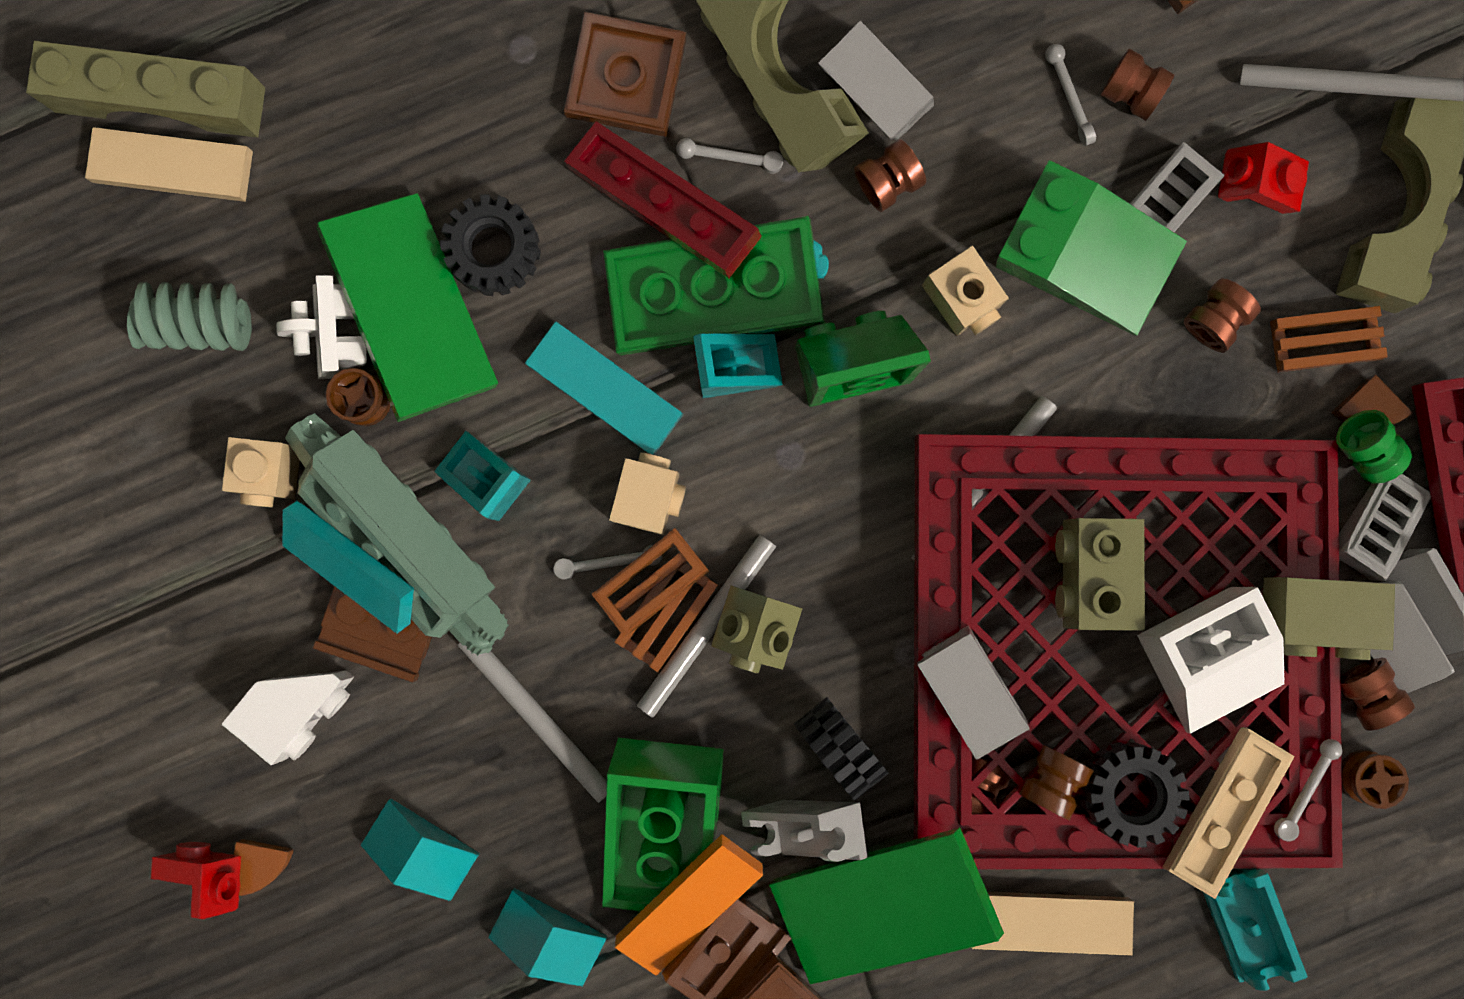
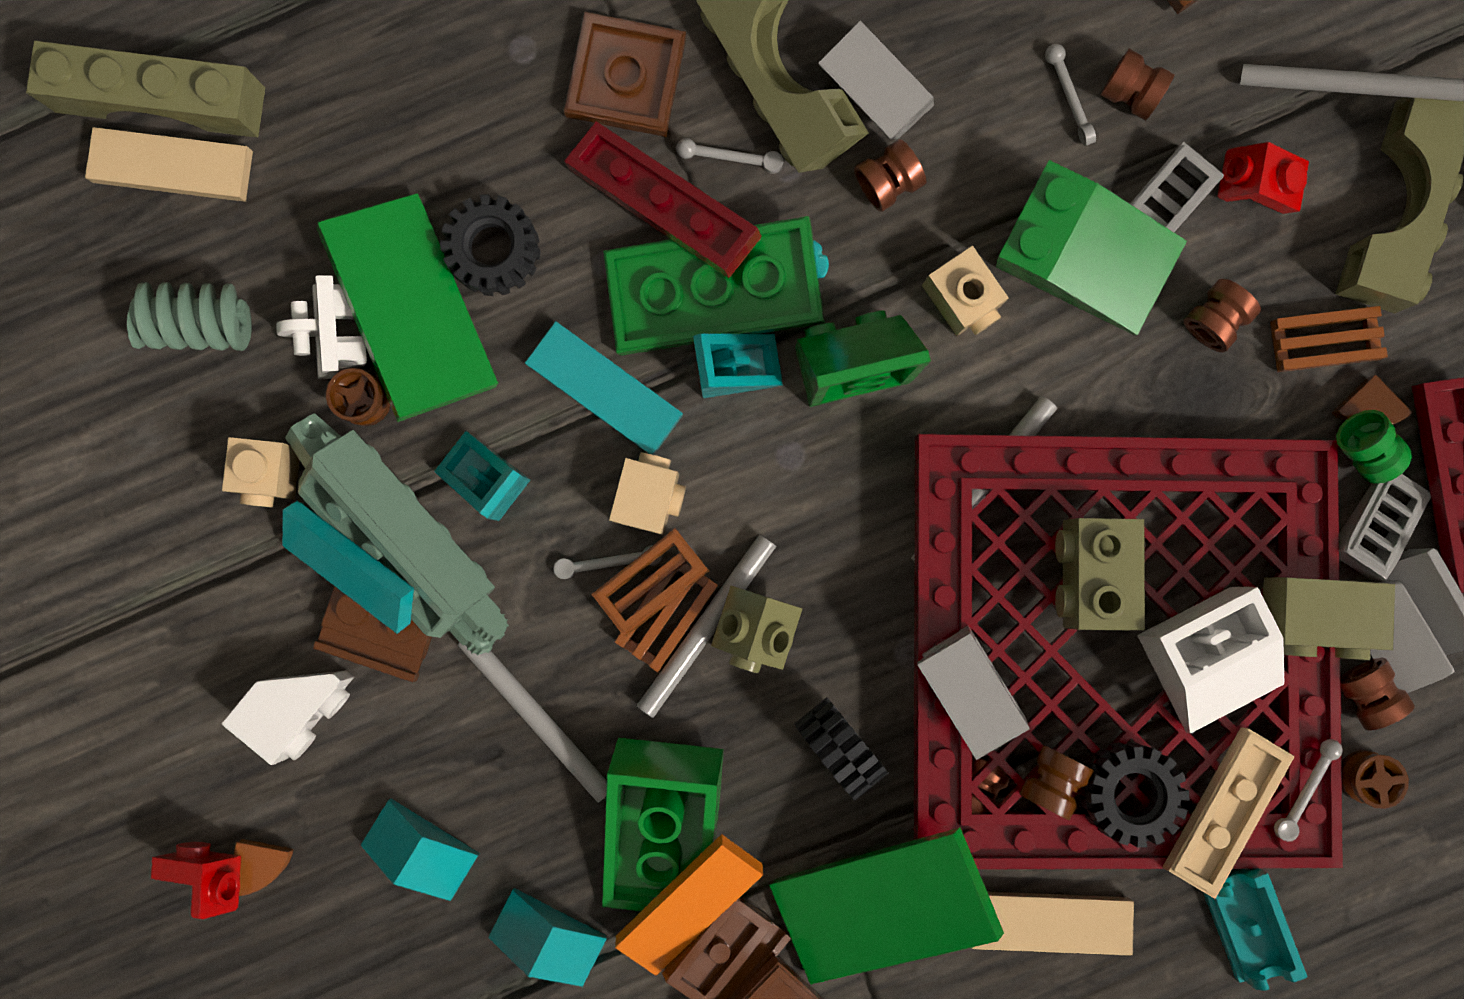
light grey hinge [741,800,867,862] -> none

